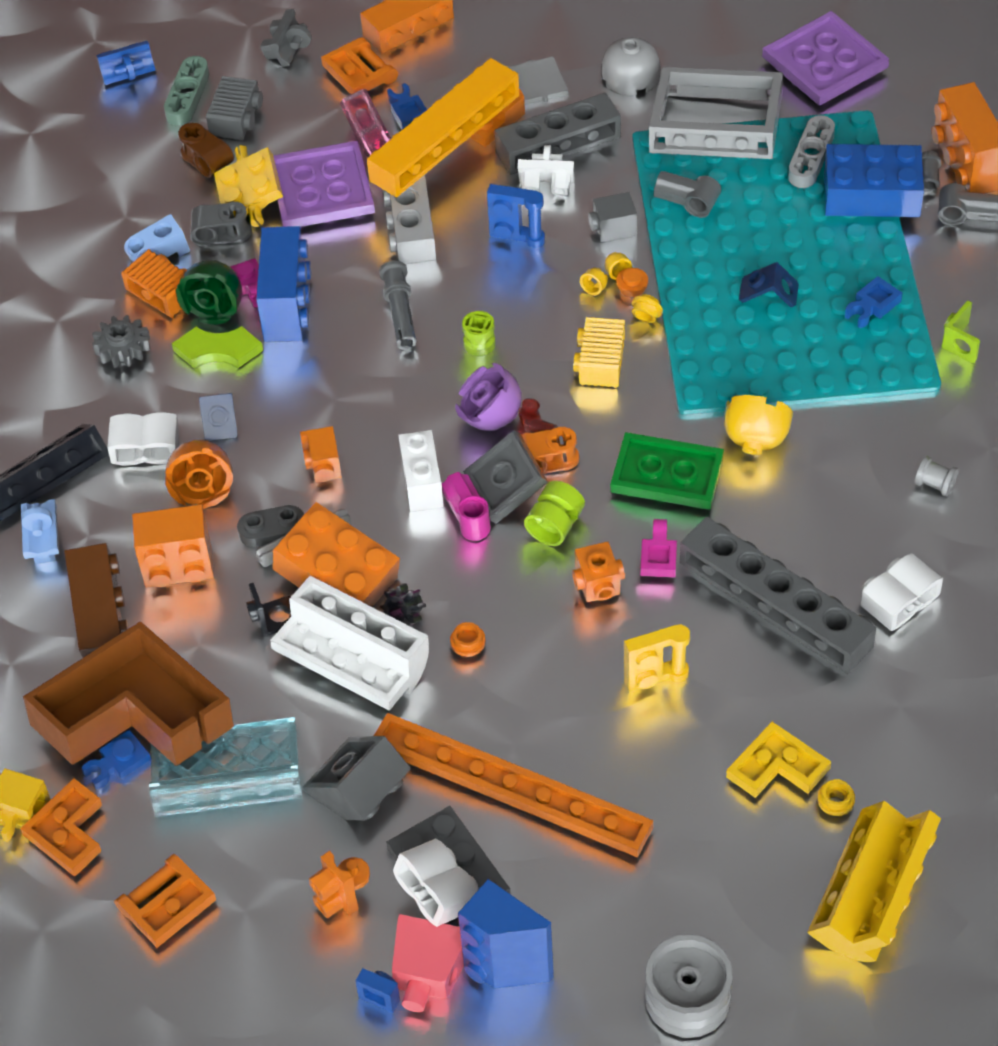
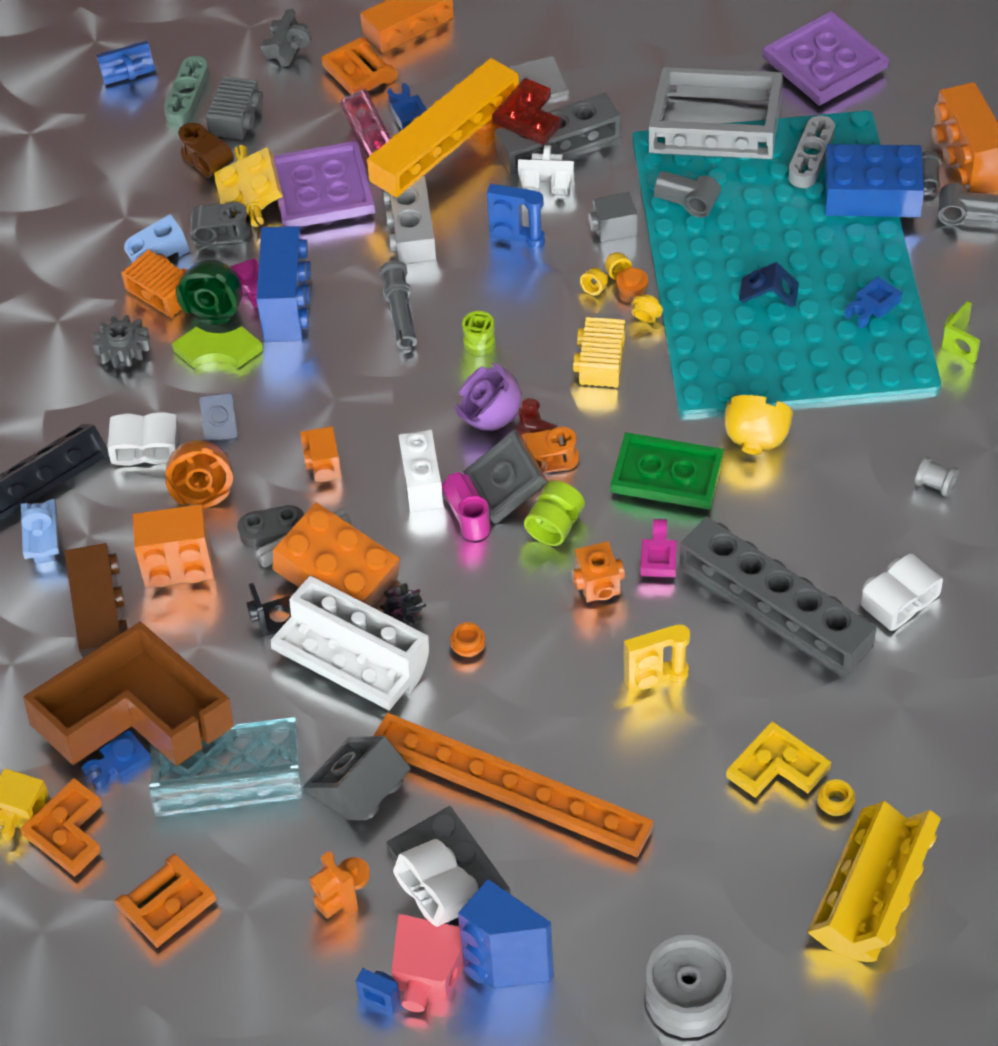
light grey cylinder [601,37,661,96] -> none
none -> clear red plate [492,78,561,145]

